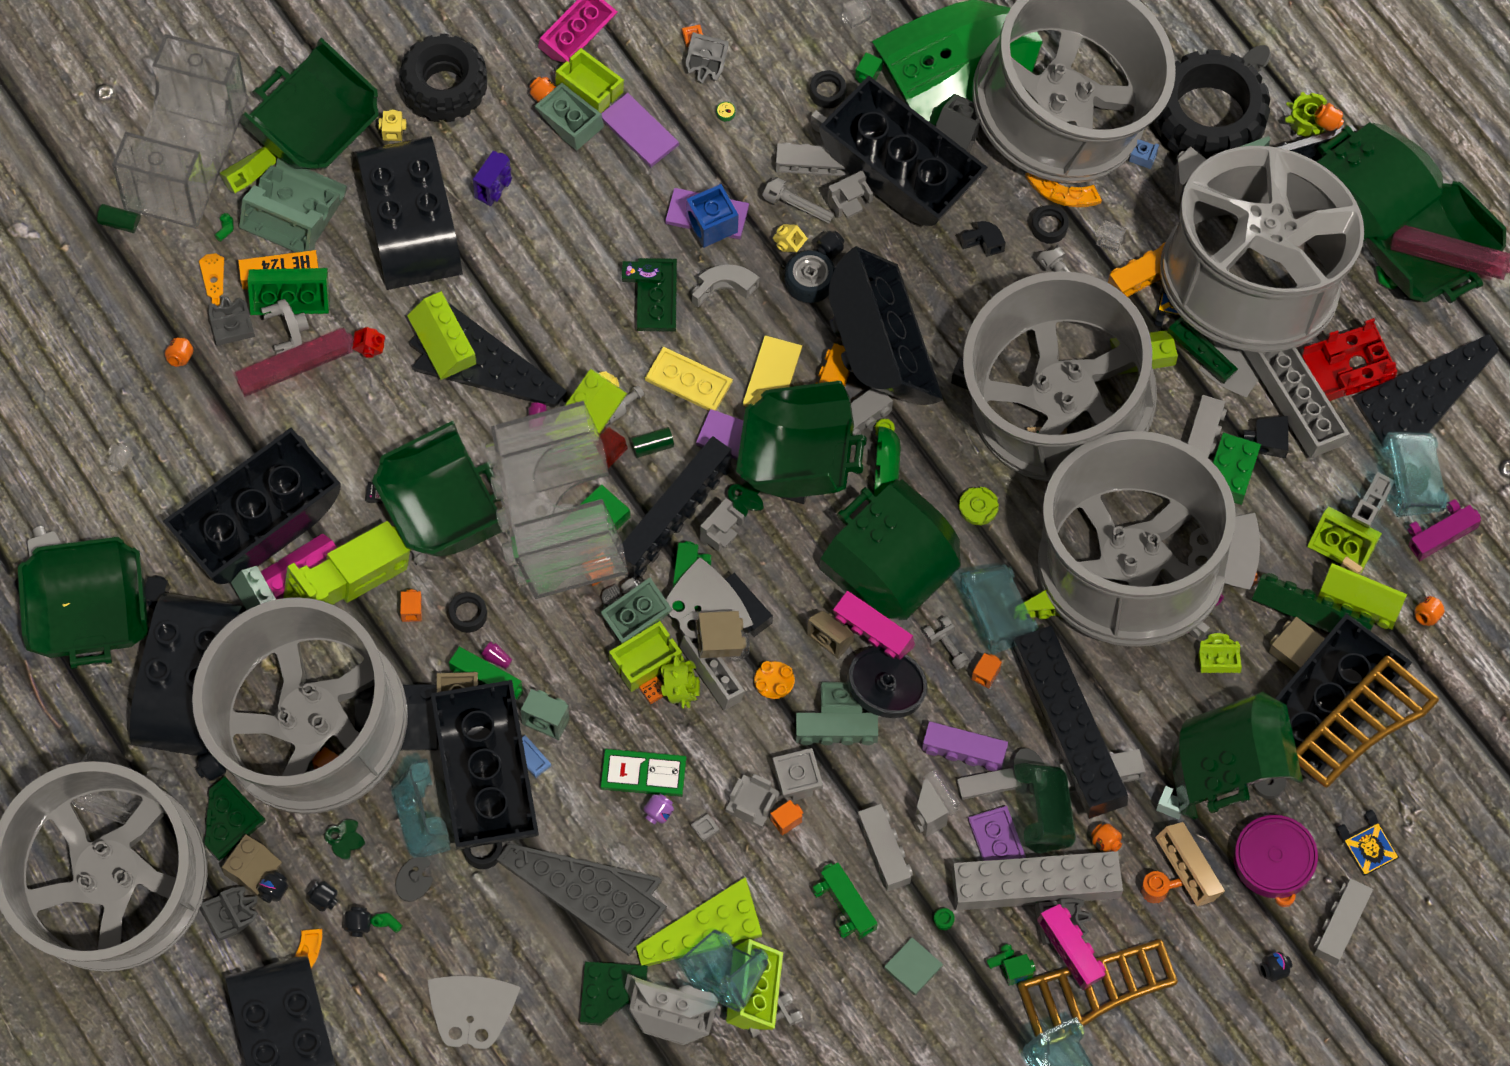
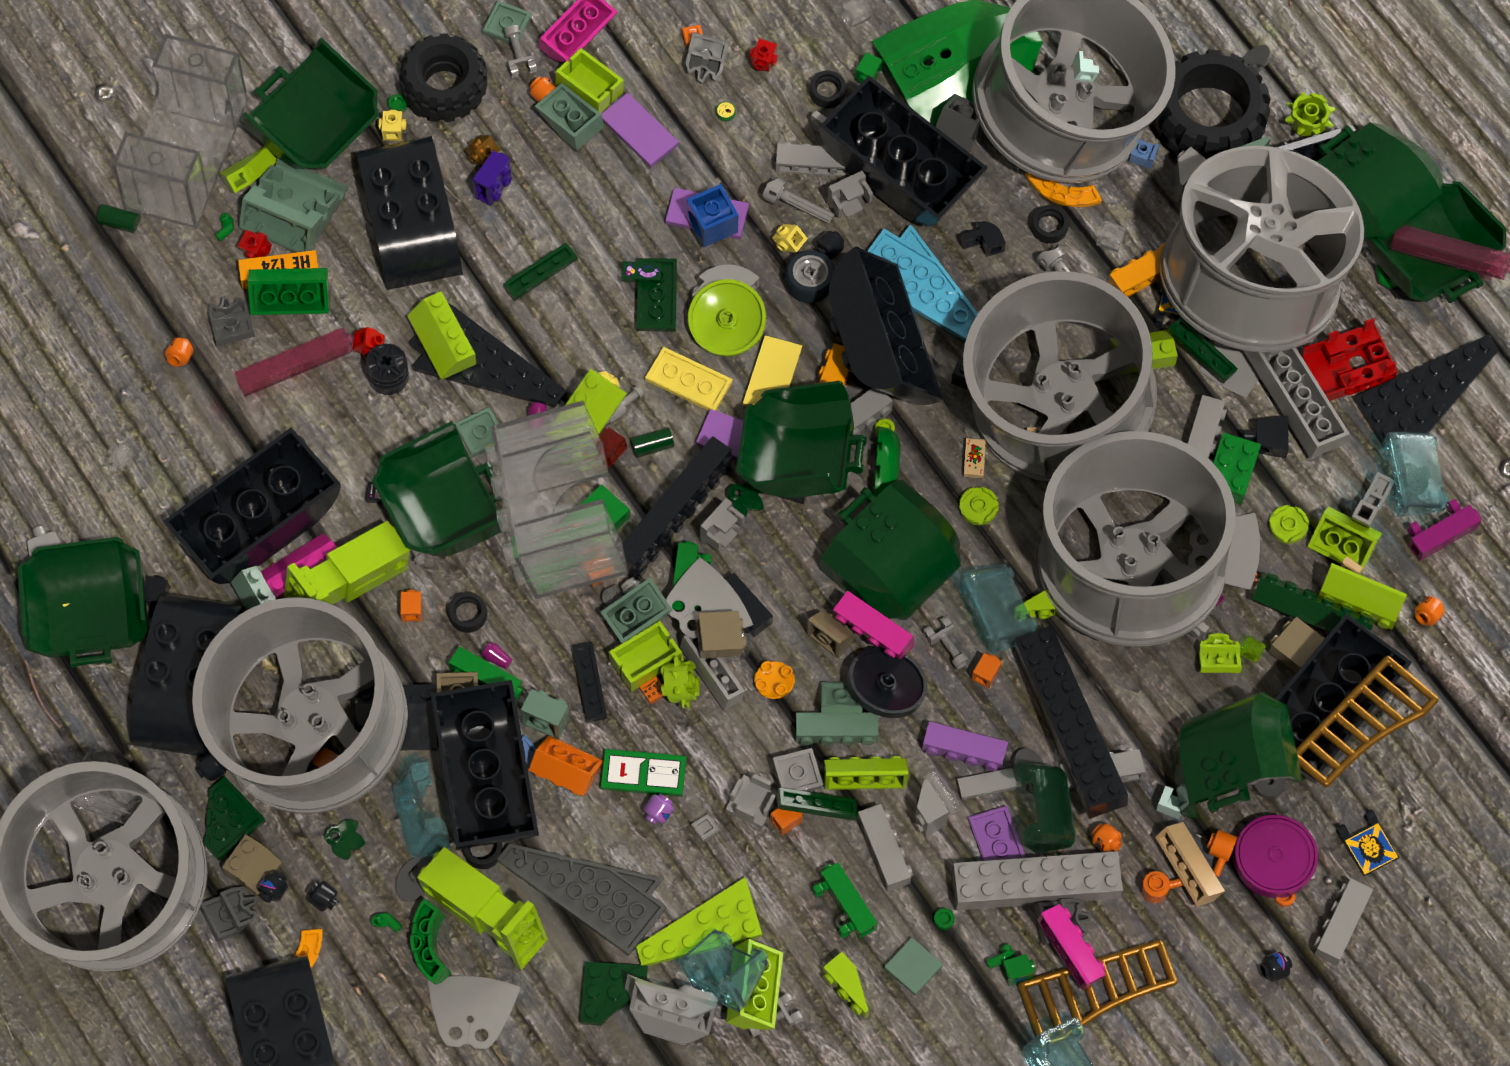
light orange piece [199,253,224,306] -> none
light grey connector [261,299,310,357] -> none
black head [344,907,372,937] -> none
orange head [1314,103,1344,132] -> none
none -> red brick [237,229,272,258]
none -> black wheel [366,344,409,395]
none -> green tile [388,94,407,113]
none -> green brick [410,899,452,985]
none -> lime brick [417,847,548,971]
none -> sand green tile [455,407,507,458]
none -> pearl gold brick [465,135,500,165]
none -> sand green tile [482,1,532,44]
none -> dark green plate [503,243,578,301]
none -> light grey bar [504,25,537,78]
none -> orange slope [528,735,604,796]
none -> black plate [572,642,607,723]
none -> lime dish [688,279,766,357]
none -> red brick [749,38,778,72]
none -> dark green plate [776,787,857,821]
none -> lime slope [823,952,868,1019]
none -> lime slope [824,756,908,790]
none -> medium azure wing [868,225,978,342]
none -> tan tile [963,438,986,478]
none -> light aqua panel [1073,51,1099,82]
none -> orange piece [1207,829,1238,877]
none -> clear neon green brick [1240,636,1267,663]
none -> lime tile [1269,505,1309,544]

